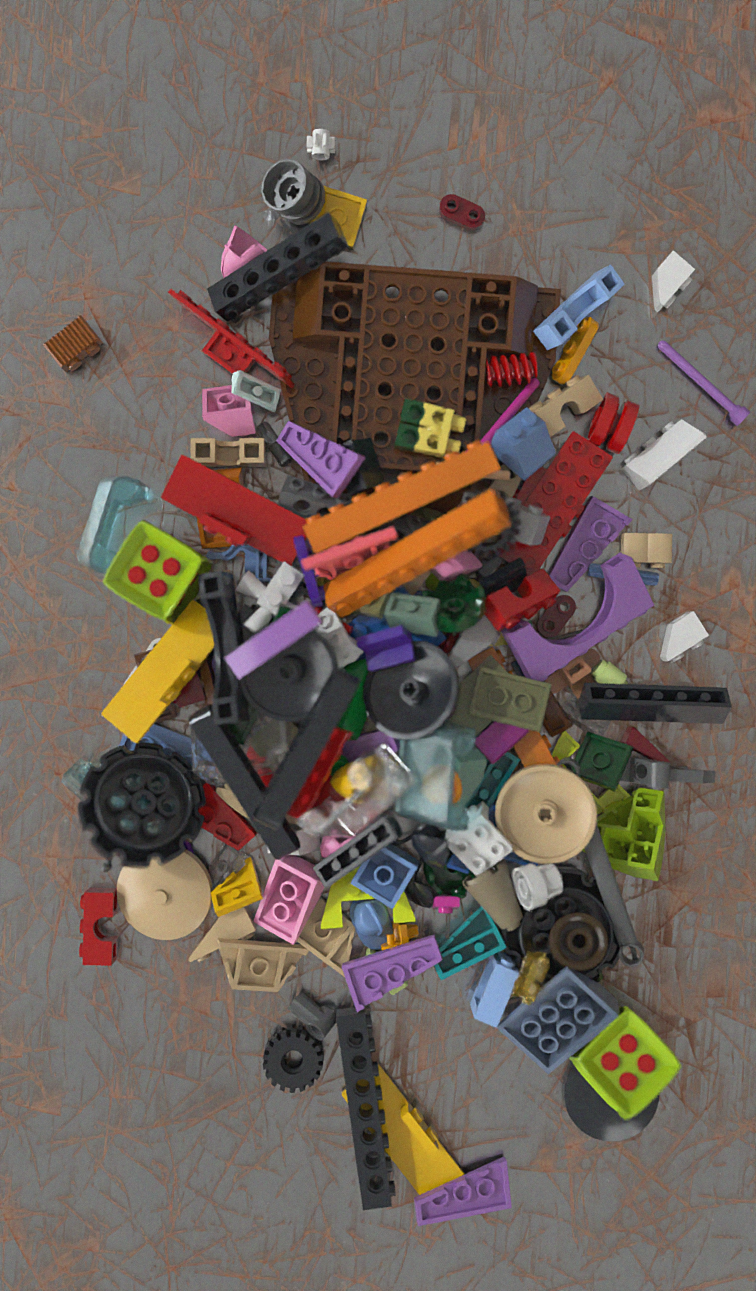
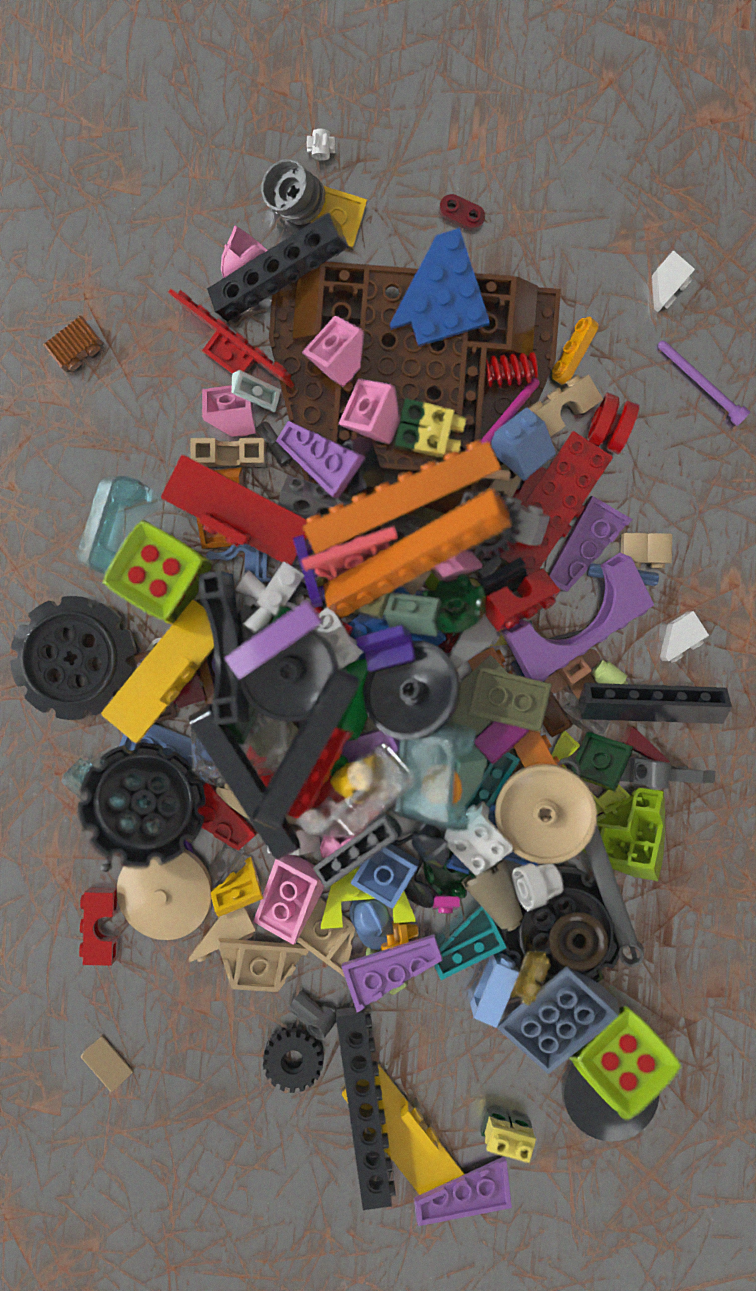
light blue arch [533,265,625,350] -> none
dark red plate [536,595,576,638] -> none
white slope [621,419,706,491] -> none
none -> black piece [10,596,136,720]
none -> tan slope [81,1035,133,1092]
none -> bright pink slope [302,316,363,386]
none -> bright pink slope [339,379,400,444]
none -> blue wing [390,228,490,347]
none -> light yellow hips [480,1109,536,1163]

